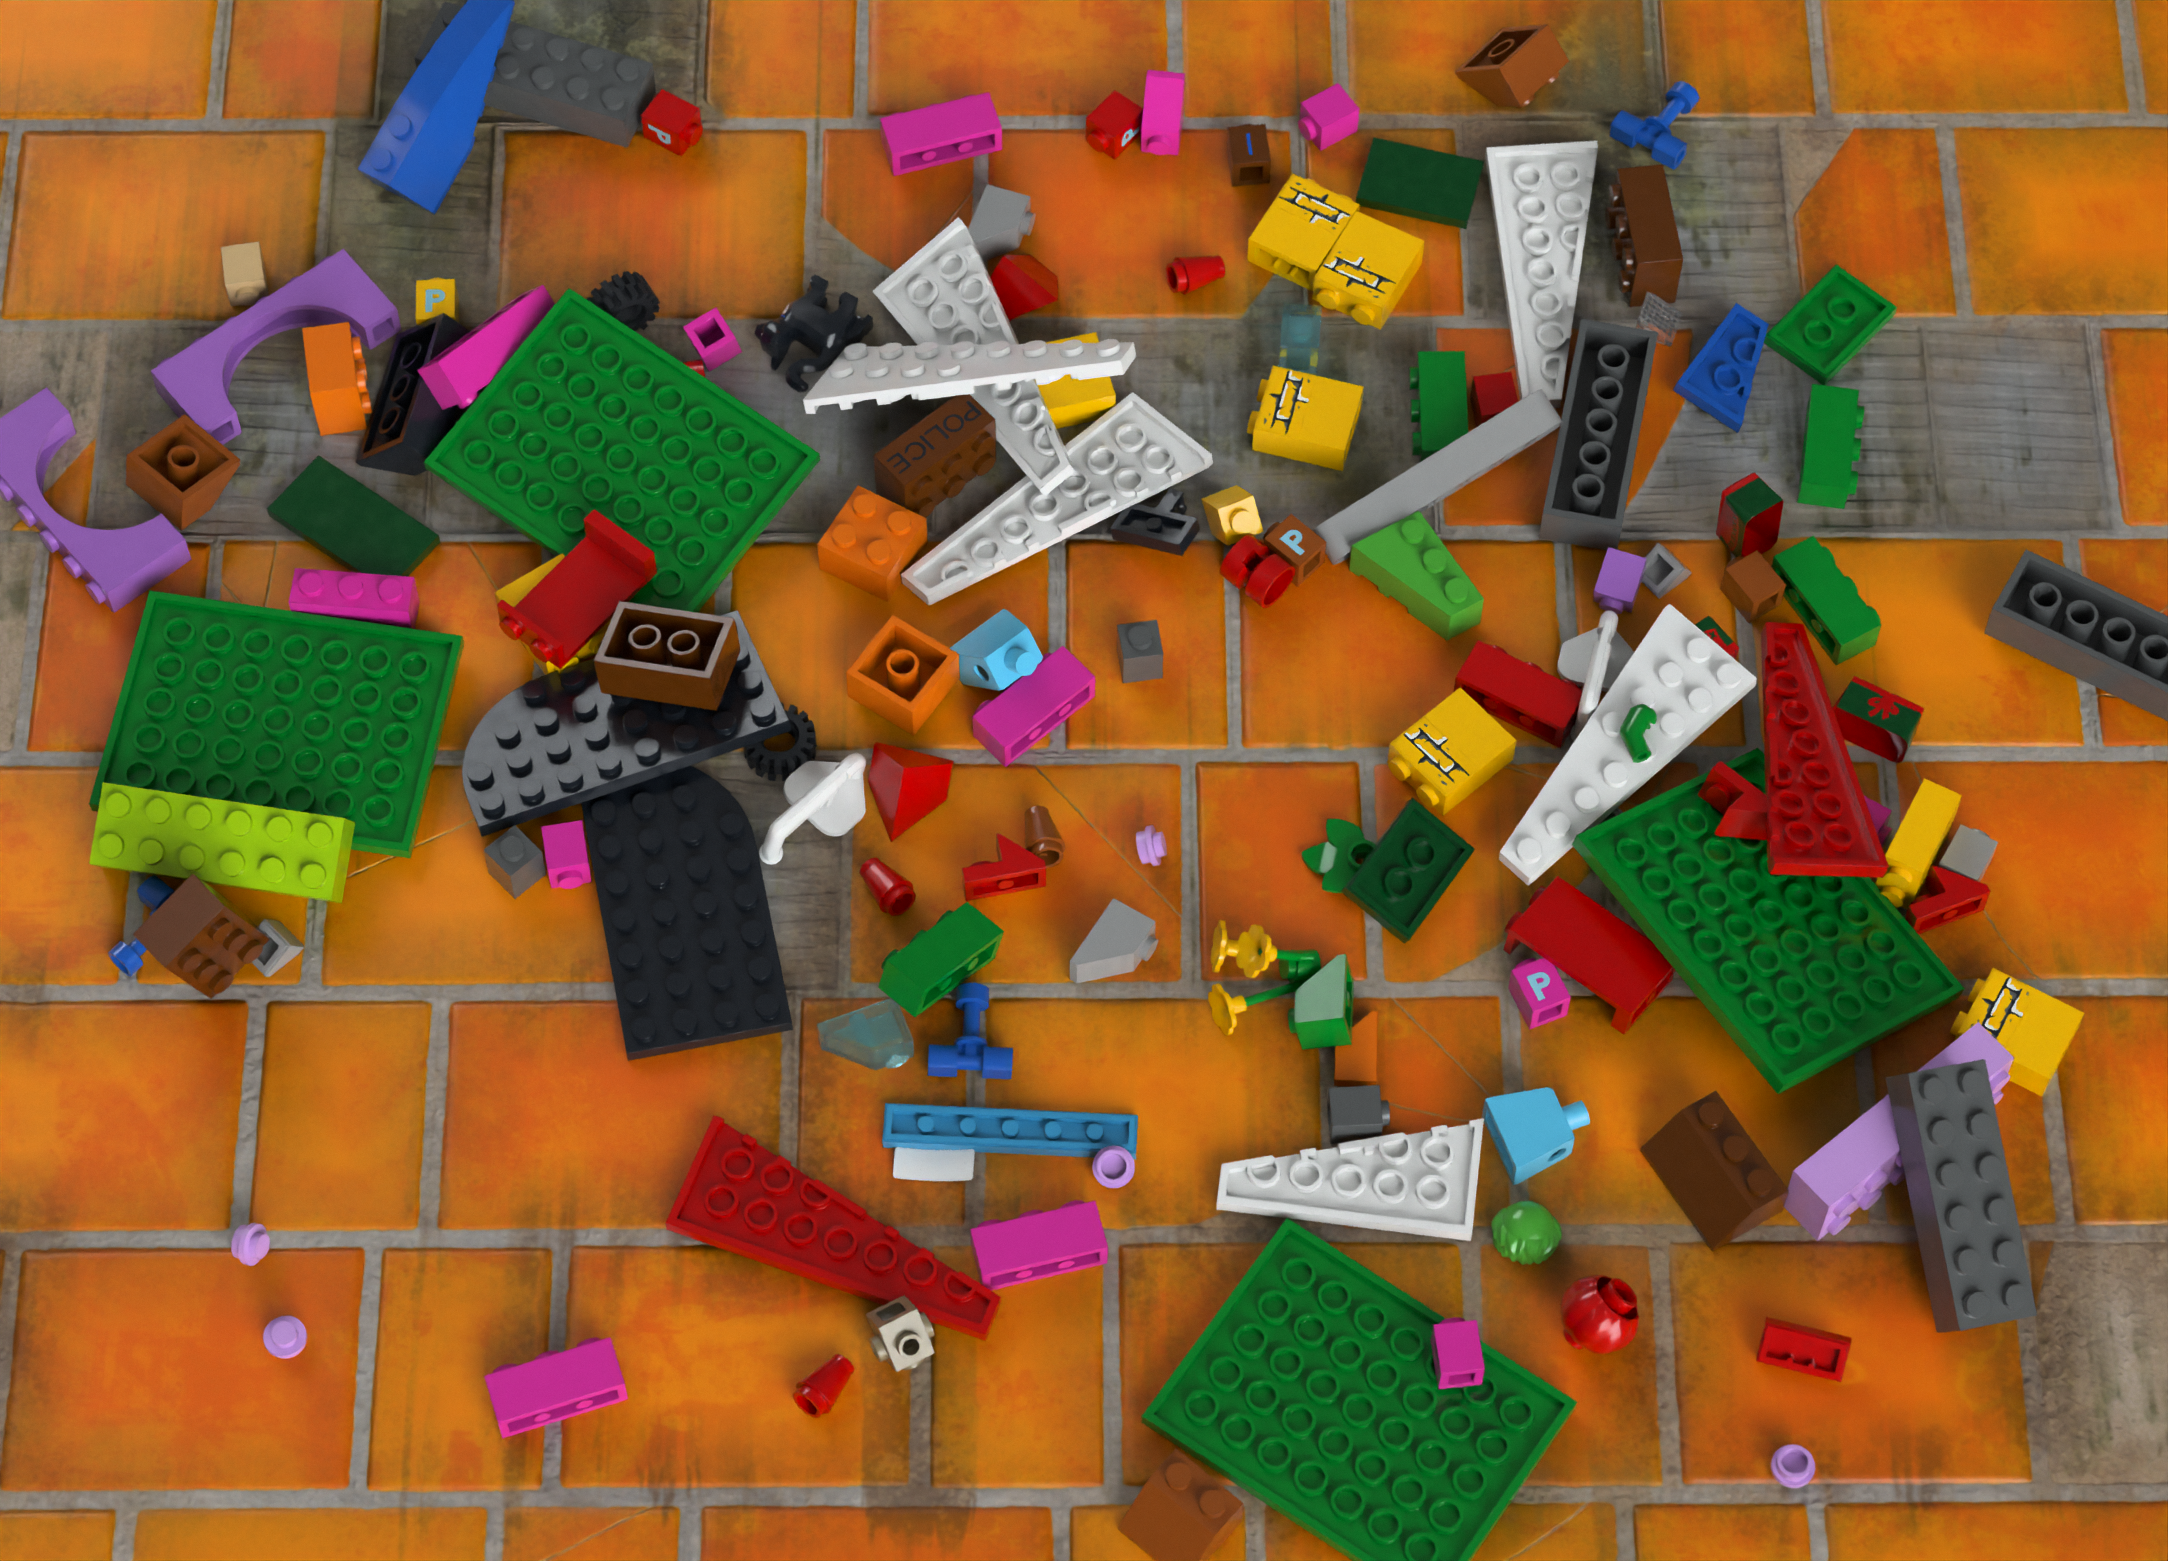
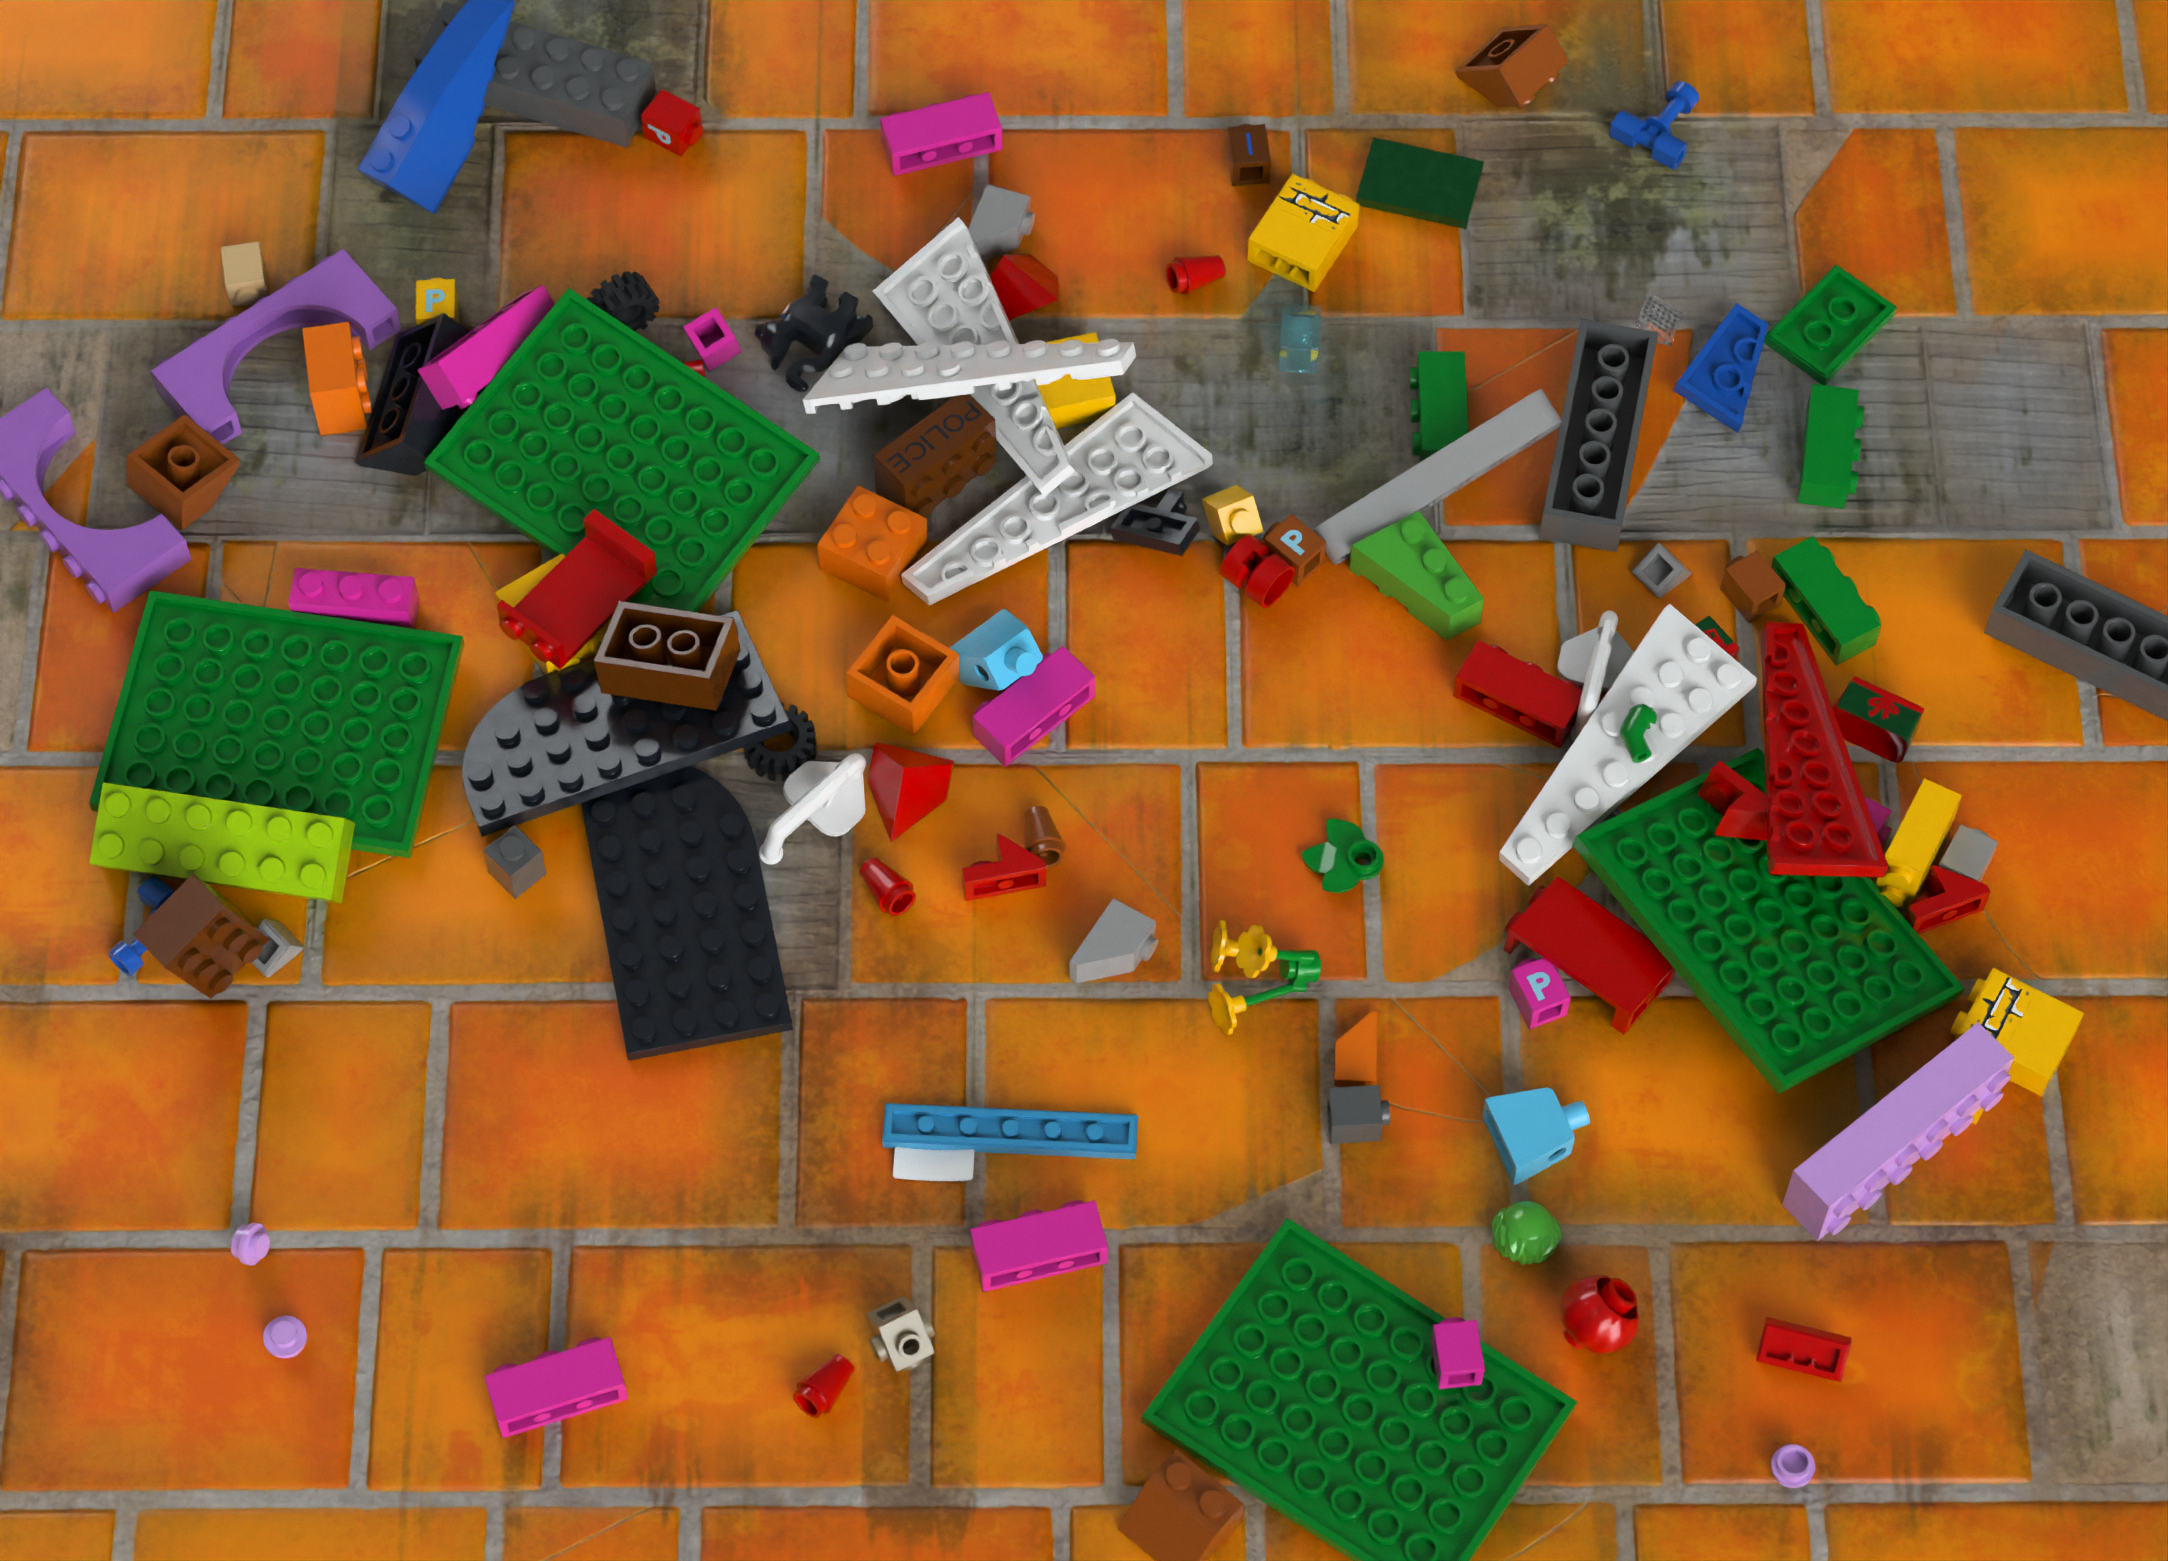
dark green tile [267,455,440,577] -> none
dark pink brick [541,820,592,889] -> none
red wing [666,1115,1001,1341] -> none
clear light blue slope [817,998,914,1070] -> none
green brick [878,902,1004,1017] -> none
blue bar [927,983,1013,1079] -> none
red brick [1086,90,1143,160] -> none
lavender plate [1092,1146,1135,1188] -> none
dark grey brick [1117,620,1163,683] -> none
lavender plate [1136,825,1167,866] -> none
dark pink slope [1141,70,1185,155] -> none
white wing [1216,1118,1484,1241] -> none
yellow brick [1247,366,1364,471] -> none
slope [1288,954,1354,1050] -> none
dark pink brick [1298,83,1359,151] -> none
yellow brick [1312,211,1425,330] -> none
dark green tile [1341,798,1475,943] -> none
yellow brick [1387,687,1517,816] -> none
red brick [1470,372,1518,427] -> none
white wing [1485,141,1598,408] -> none
medium lavender brick [1593,547,1646,614] -> none
reddish brown brick [1605,164,1683,307] -> none
reddish brown slope [1640,1091,1789,1252] -> none
piece [1716,472,1784,557] -> none
dark grey brick [1886,1059,2037,1333] -> none

